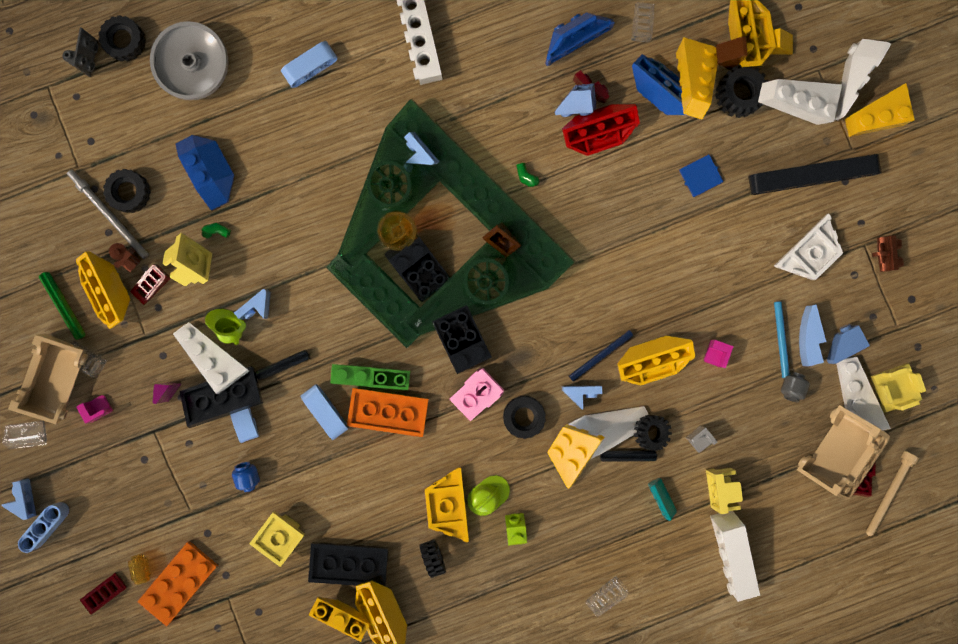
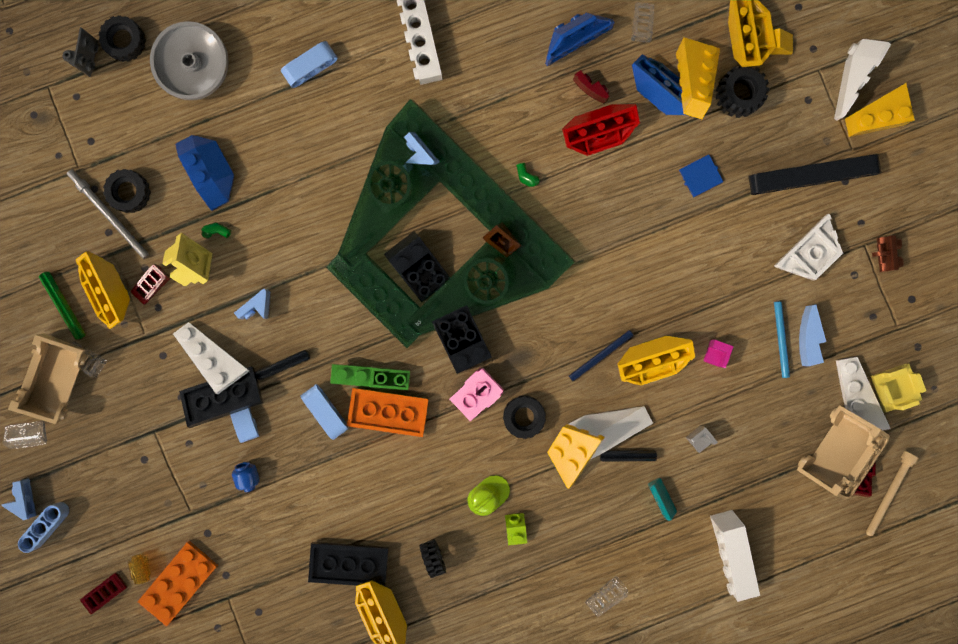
dark pink panel [76,395,113,424] -> none
copper hips [109,243,141,272] -> none
magenta slope [152,382,181,404] -> none
lime piece [205,309,246,345] -> none
light yellow panel [249,511,305,567] -> none
yellow slope [309,597,370,642] -> none
clear yellow cylinder [377,210,417,251] -> none
yellow wing [425,467,469,542] -> none
medium blue slope [555,84,596,117] -> none
light blue slope [562,385,602,410] -> none
black tyre [634,415,672,451] -> none
light yellow panel [706,468,743,514] -> none
reddish brown slope [716,36,748,70] -> none
white wedge [758,79,842,125] -> none
dark grey head [781,373,810,403] -> none
medium blue slope [827,324,870,364] -> none

